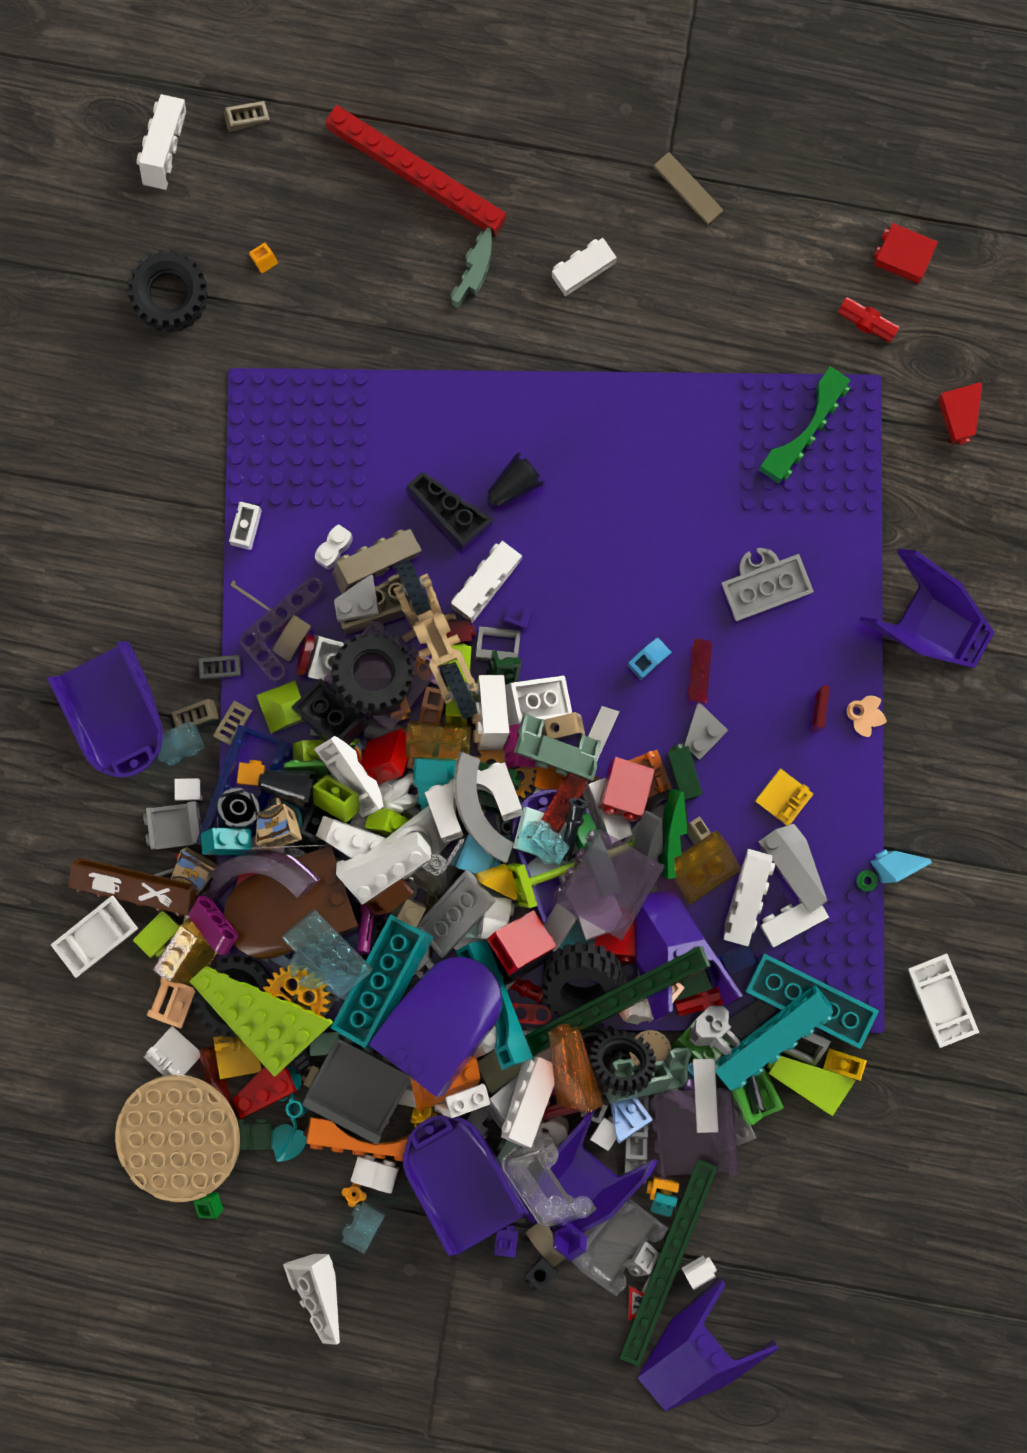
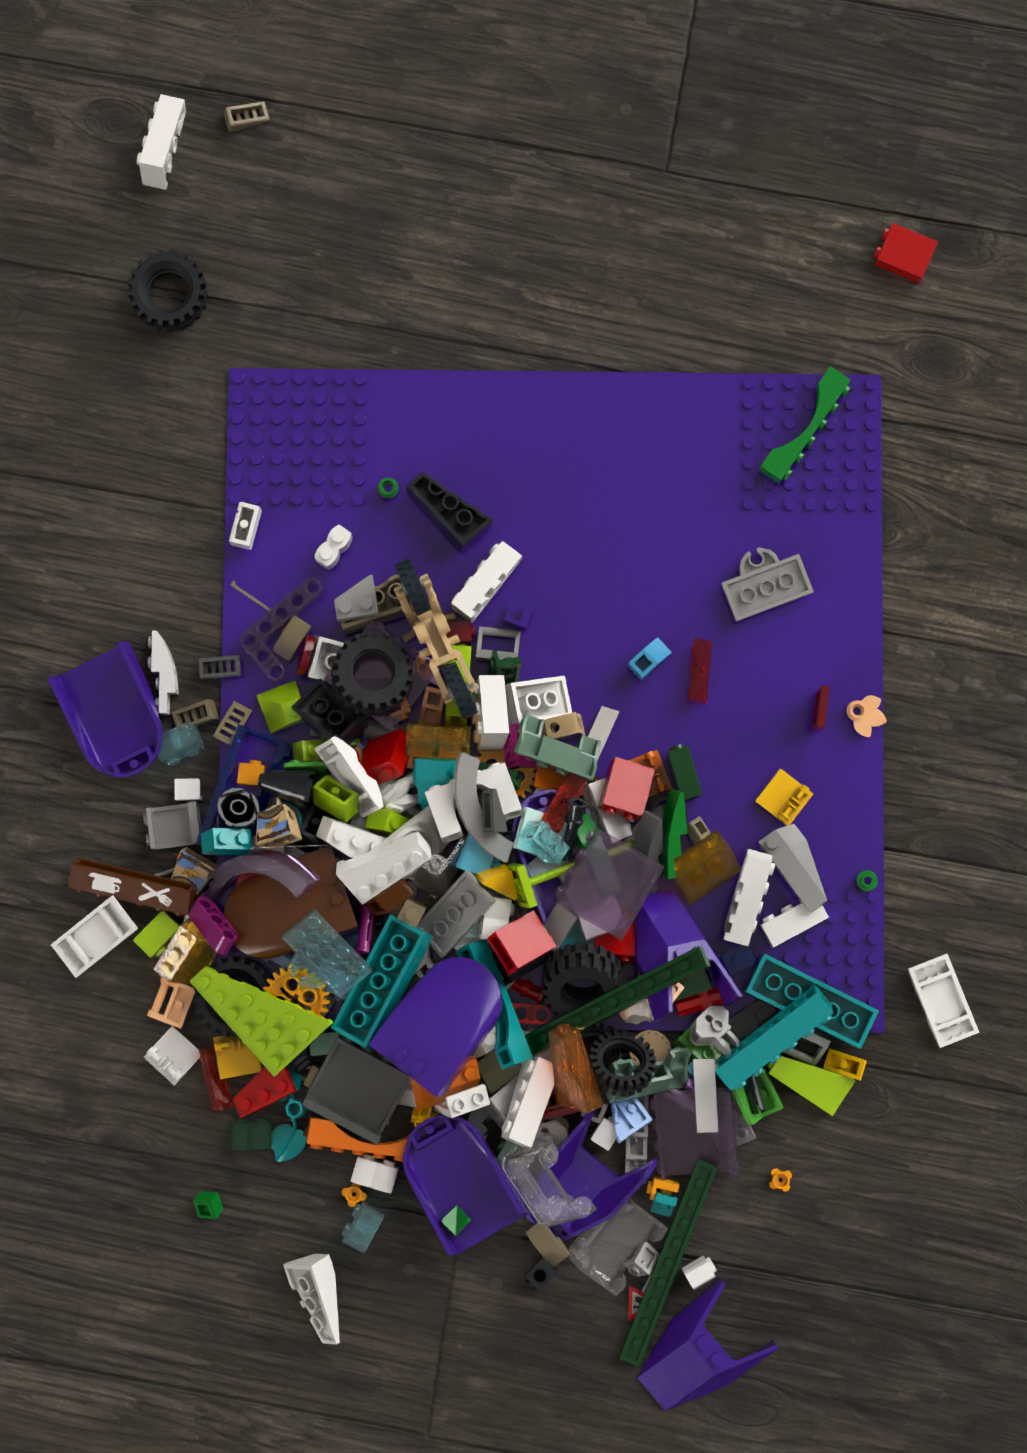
tan tile [115,1075,240,1202] -> none
light orange slope [248,243,278,273] -> none
red brick [325,104,506,237] -> none
dark tan wedge [331,529,422,594] -> none
sand green slope [450,227,492,309] -> none
black cone [487,452,545,507] -> none
dark purple brick [494,1225,518,1258] -> none
white brick [552,238,617,297] -> none
dark purple panel [553,1223,587,1261] -> none
dark tan tile [654,152,724,225] -> none
light grey wing [684,703,728,760] -> none
red piece [837,297,900,343] -> none
dark purple windscreen [859,549,995,668] -> none
medium azure slope [870,849,932,883] -> none
red slope [938,382,982,445] -> none
none -> white slope [148,631,179,715]
none -> green plate [378,478,399,499]
none -> green slope [441,1205,472,1236]
none -> dark grey slope [482,789,507,832]
none -> light orange plate [769,1168,792,1192]

